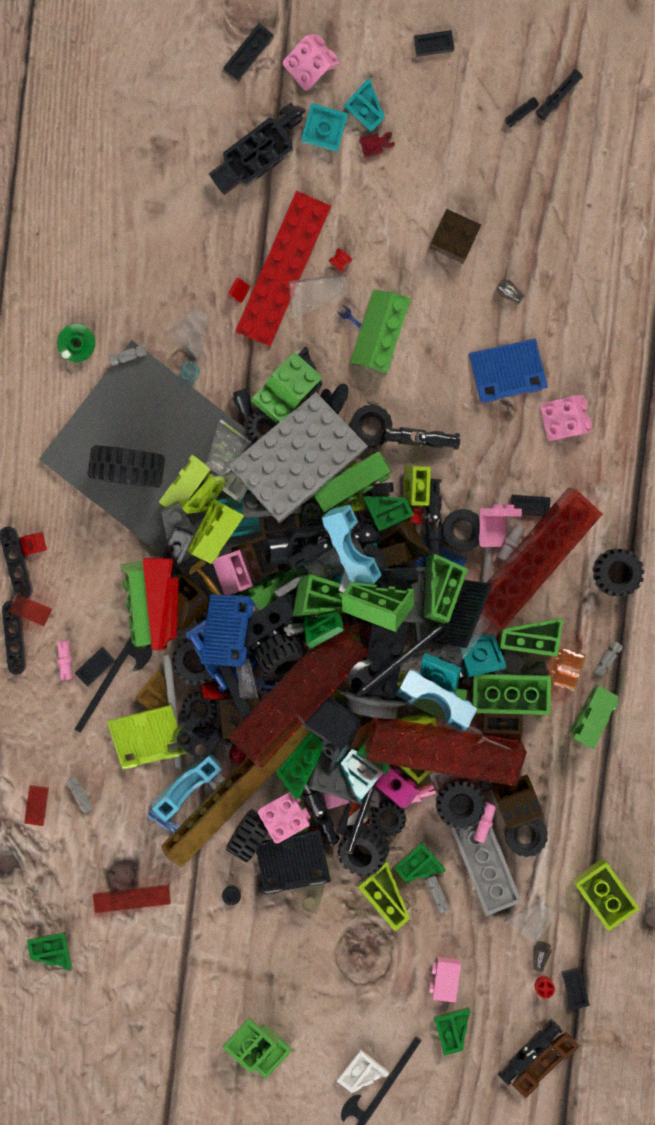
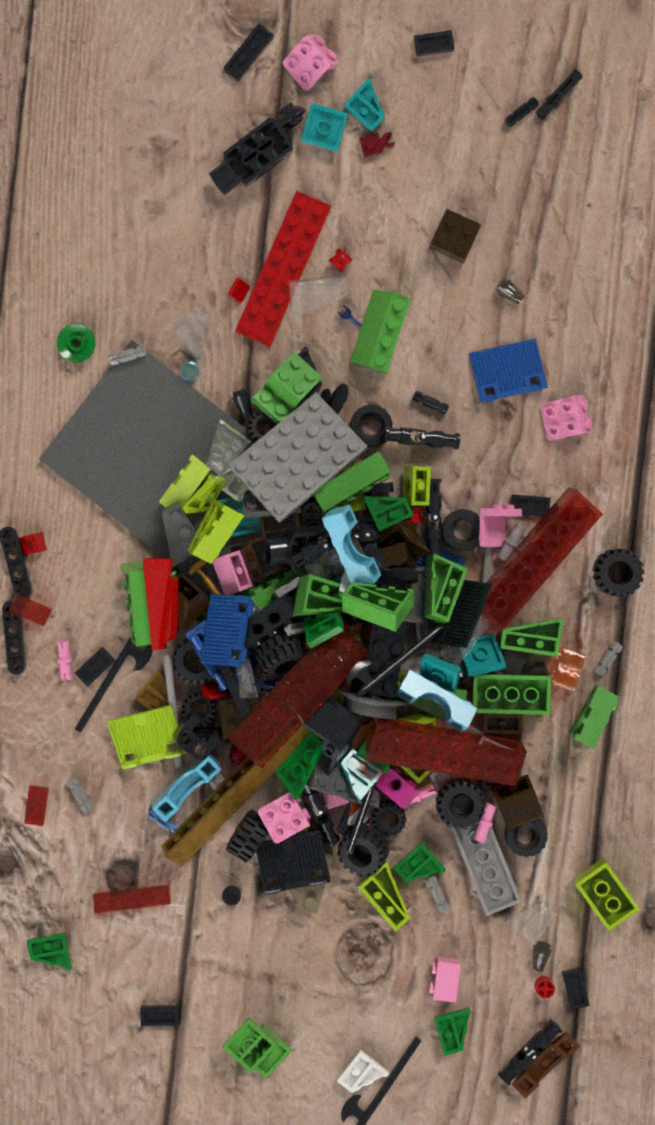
black tyre [88,445,165,488] -> none
black tile [161,526,194,577] -> none
none -> black tile [140,1005,179,1026]
none -> black axle [412,391,449,414]

